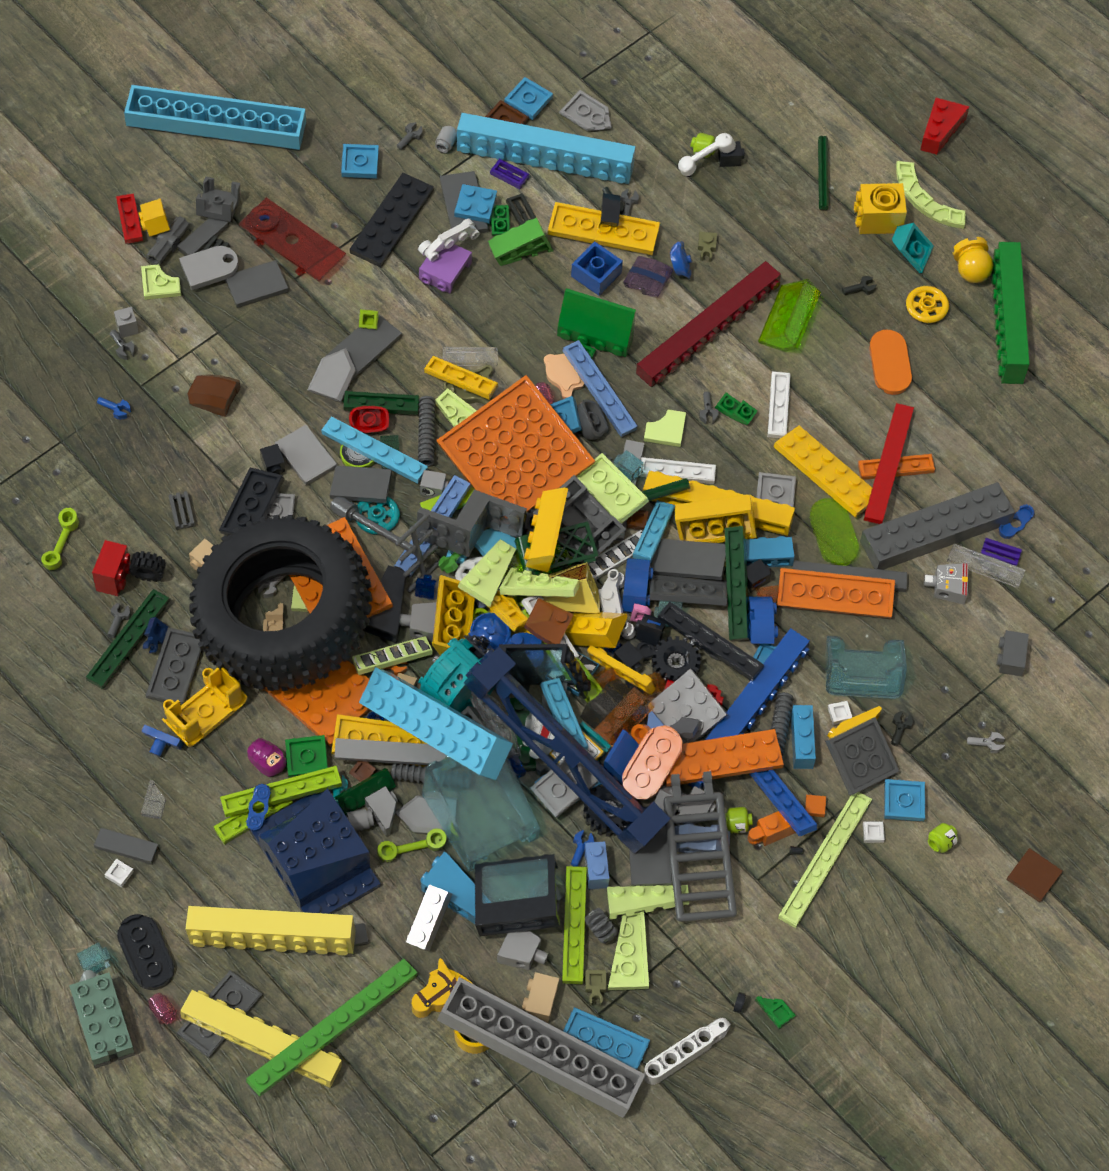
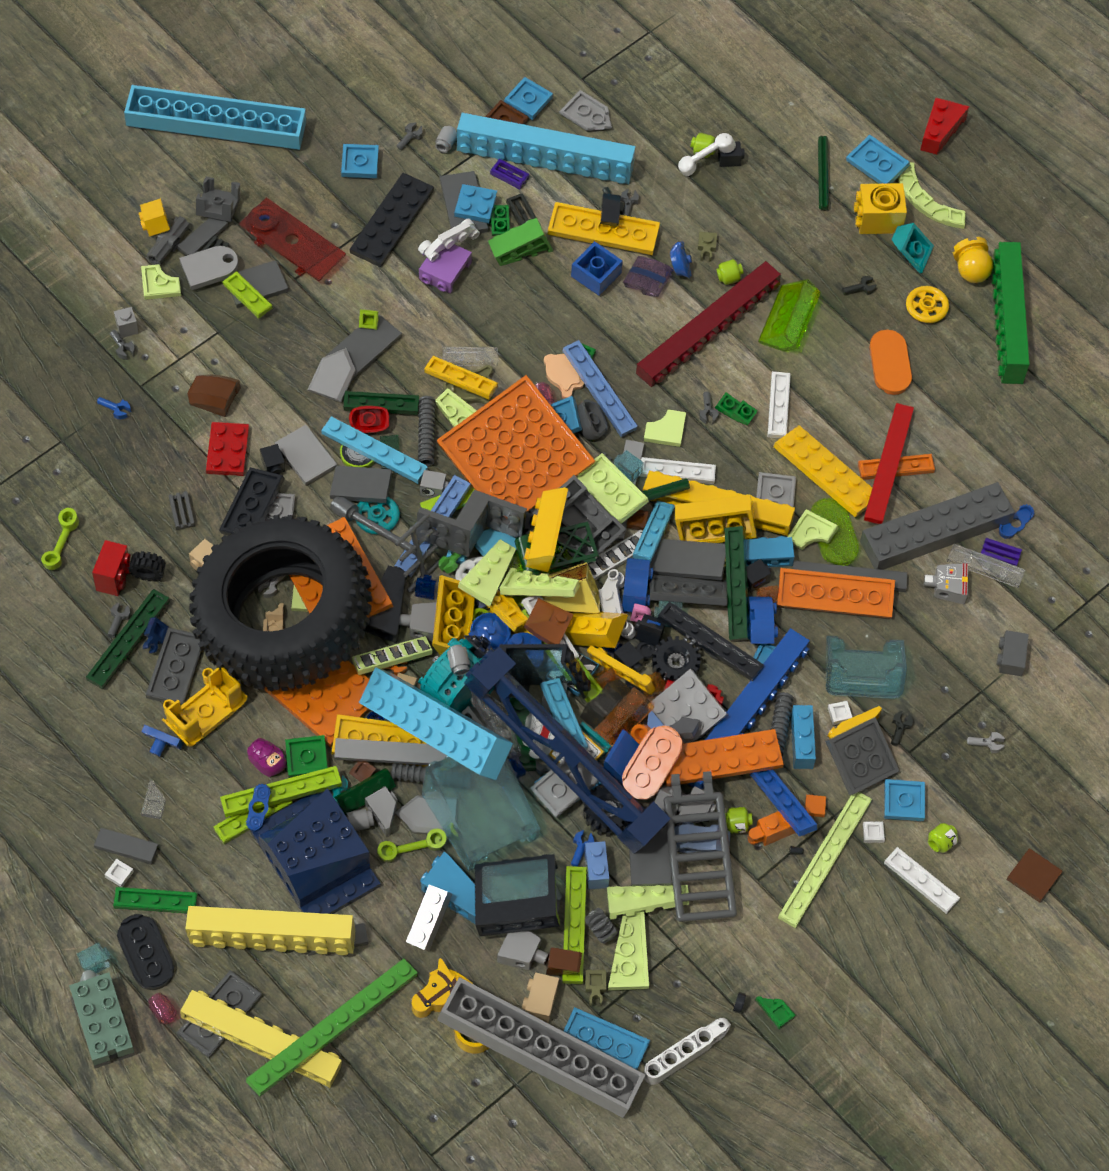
red plate [116,193,143,244] -> none
green slope [557,288,636,357] -> none
none -> green tile [113,887,198,914]
none -> red plate [206,422,249,476]
none -> lime tile [223,271,273,319]
none -> light grey brick [447,645,471,676]
none -> reddish brown slope [546,947,582,976]
none -> lime head [716,259,744,285]
none -> yellowish green tile [788,509,838,550]
none -> dark azure plate [846,135,910,184]
none -> white tile [884,847,960,914]

